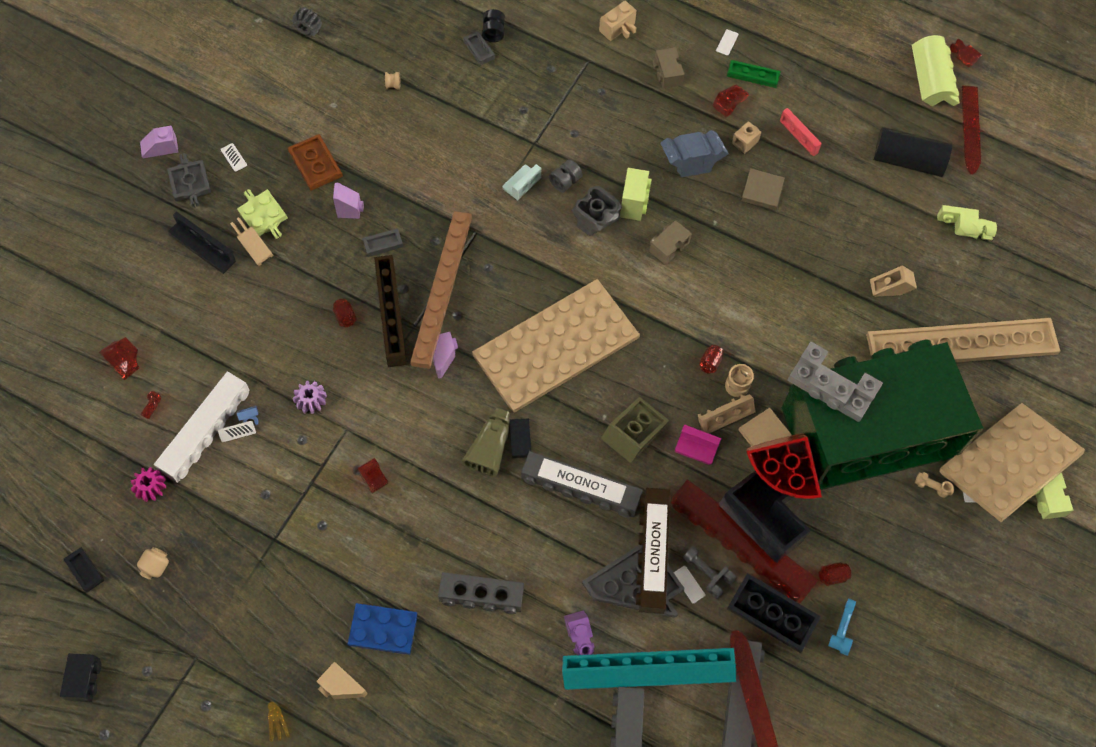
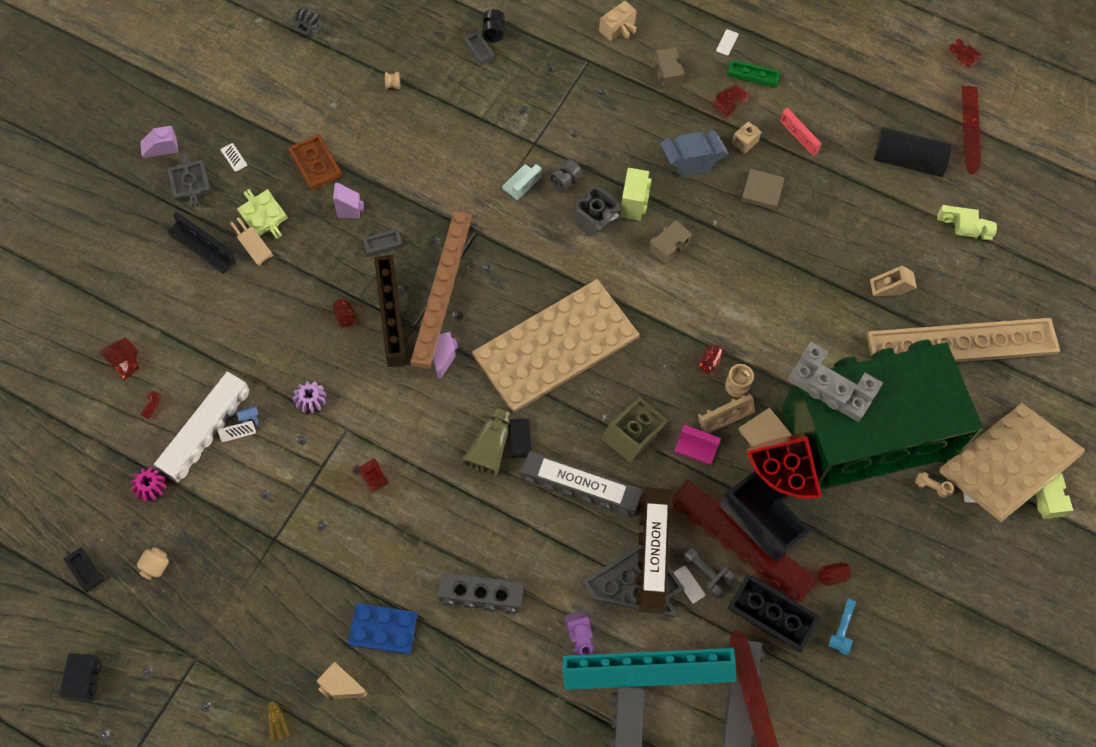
yellowish green brick [912,35,960,107] -> none

